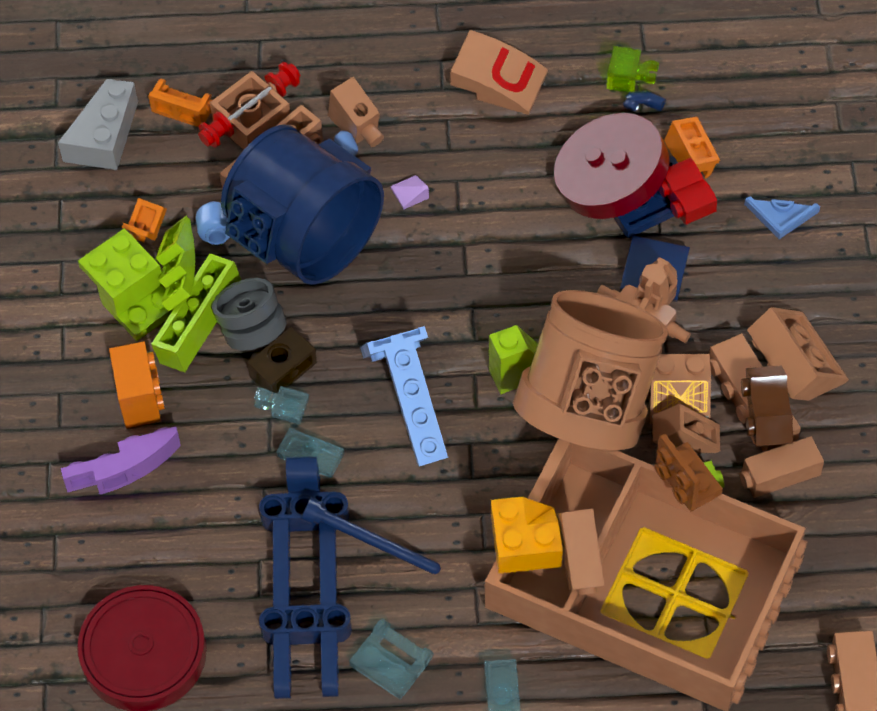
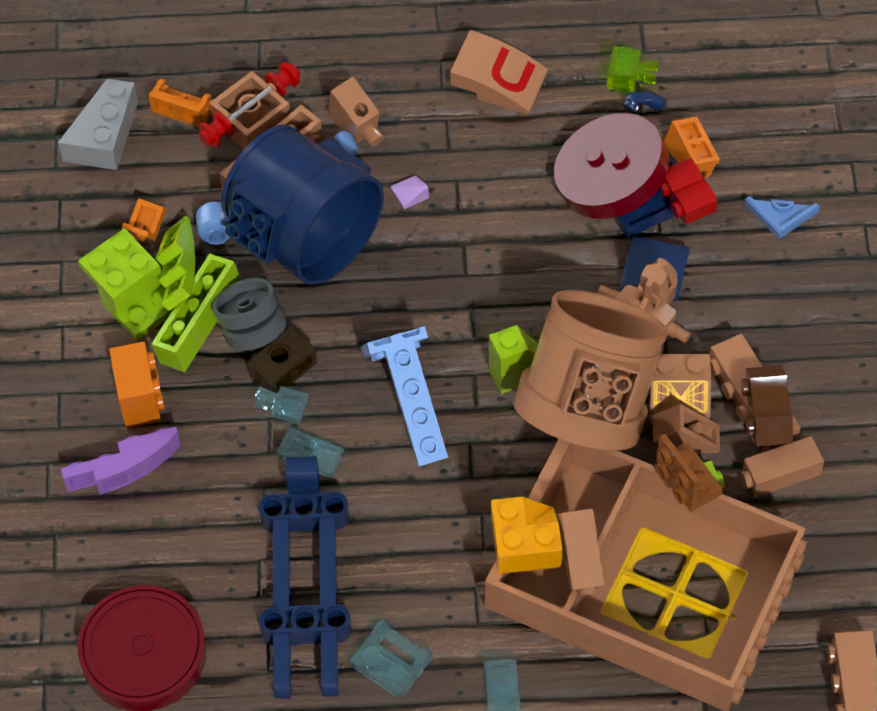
dark blue piece [301,497,441,574] -> none
nougat slope [747,307,849,401] -> none

